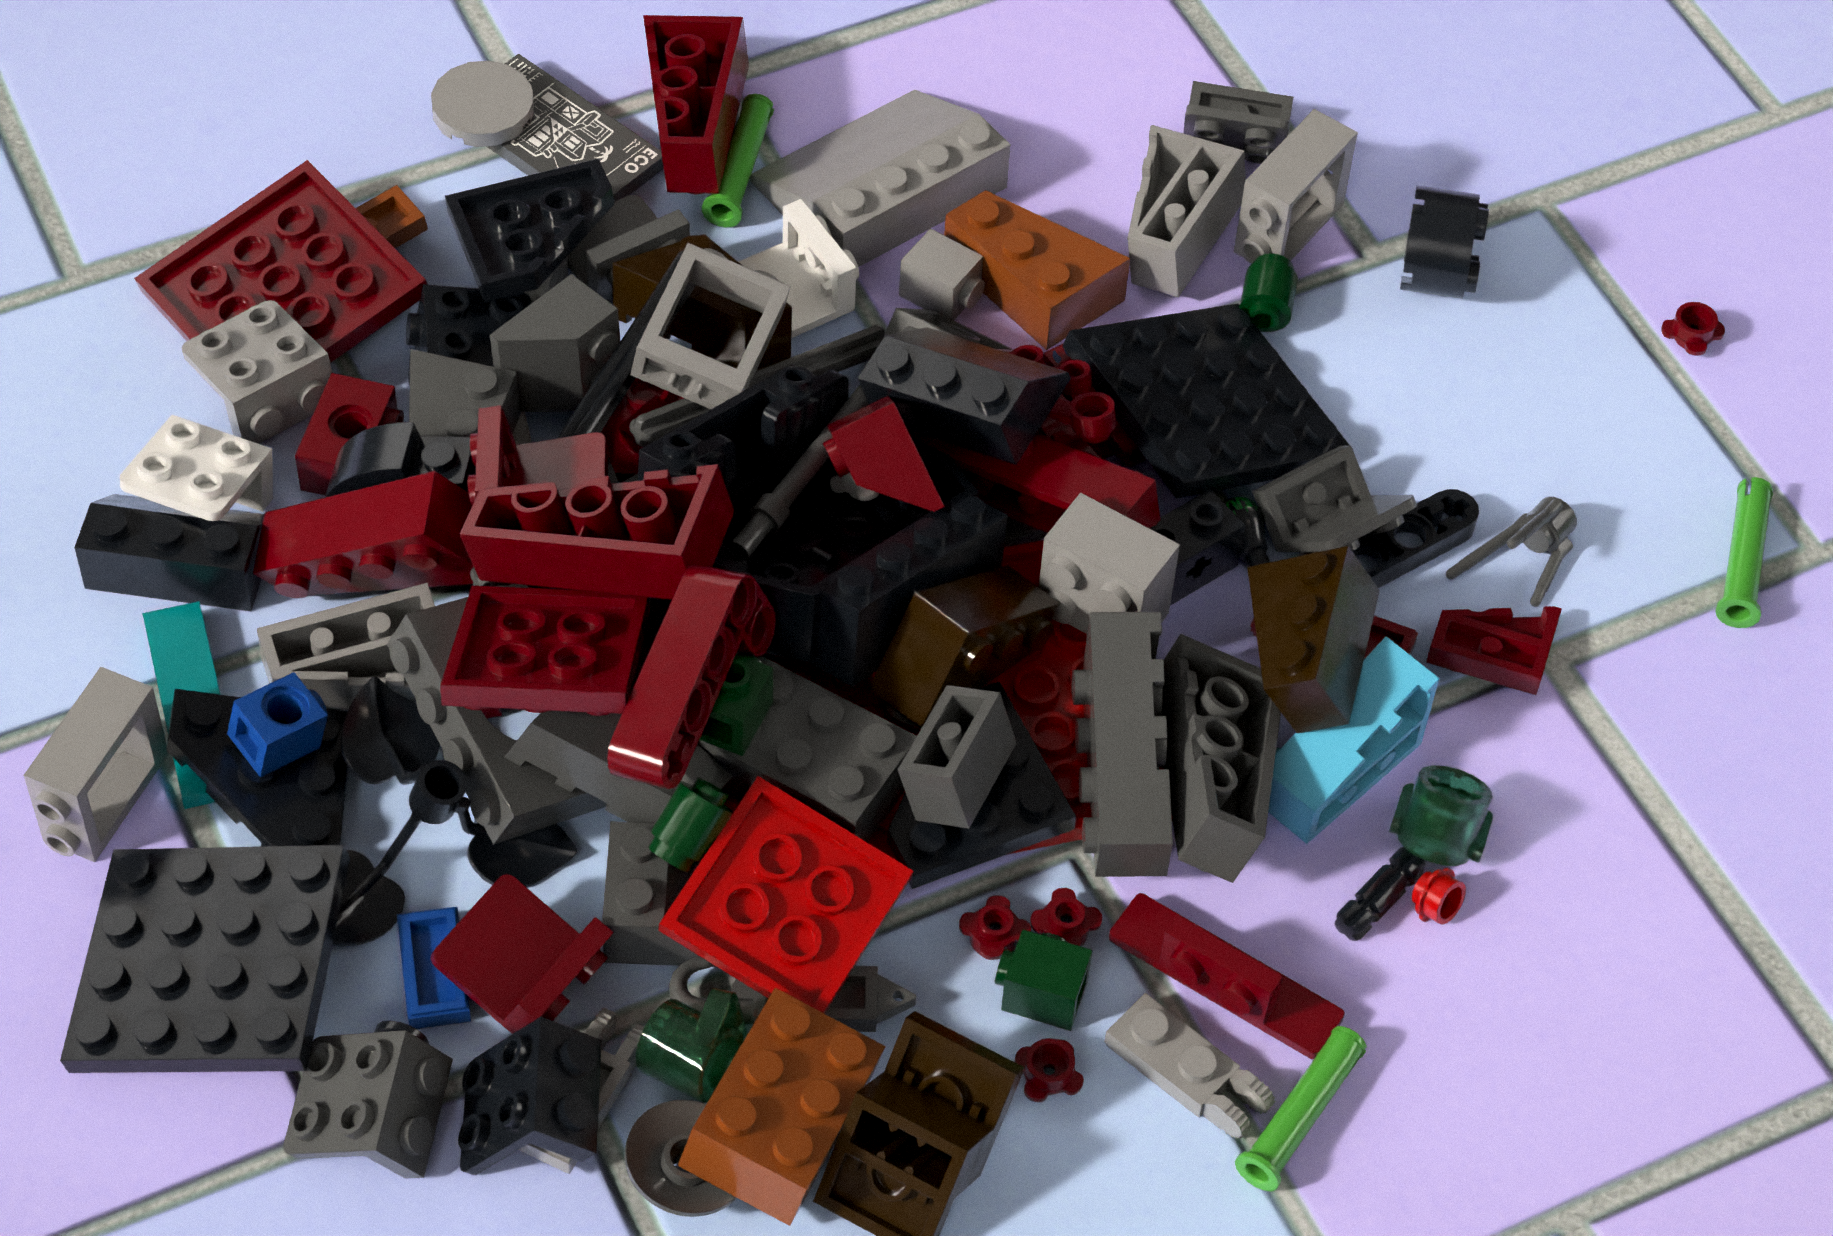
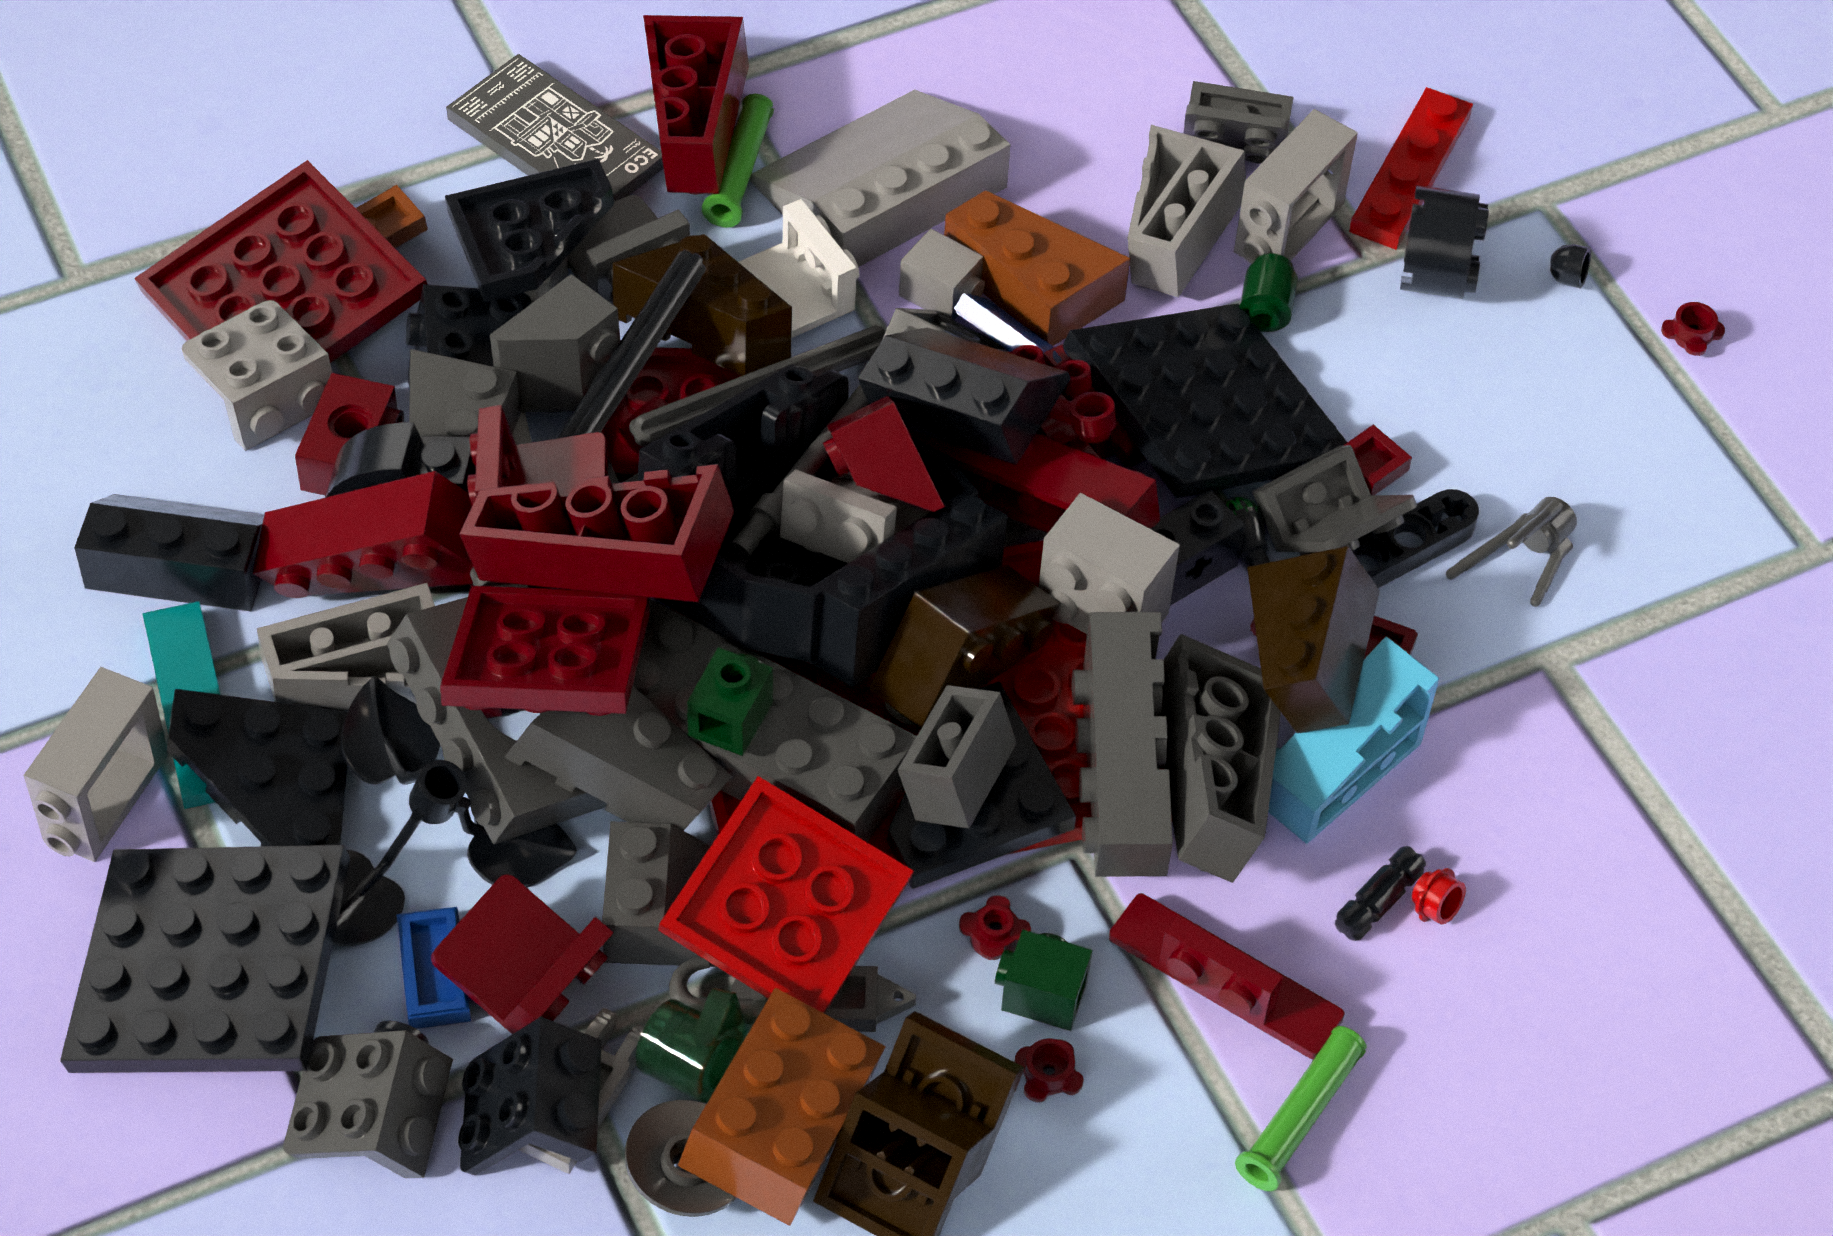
white bracket [119,415,273,521] -> none
blue brick [227,672,328,777] -> none
light grey tile [431,61,534,147] -> none
dark red beam [607,564,776,789] -> none
light grey window [630,243,791,409] -> none
dark green brick [648,777,733,873] -> none
dark red plate [1030,888,1102,946] -> none
light grey hinge [1104,993,1276,1139] -> none
clear green piece [1388,765,1493,866] -> none
dark red wing [1426,606,1562,695] -> none
bright green pin [1715,477,1773,628] -> none
none -> light grey bracket [780,469,931,563]
none -> tile [954,293,1055,353]
none -> dark red plate [1343,424,1412,495]
none -> red plate [1349,87,1473,250]
none -> black hinge [1550,244,1591,288]

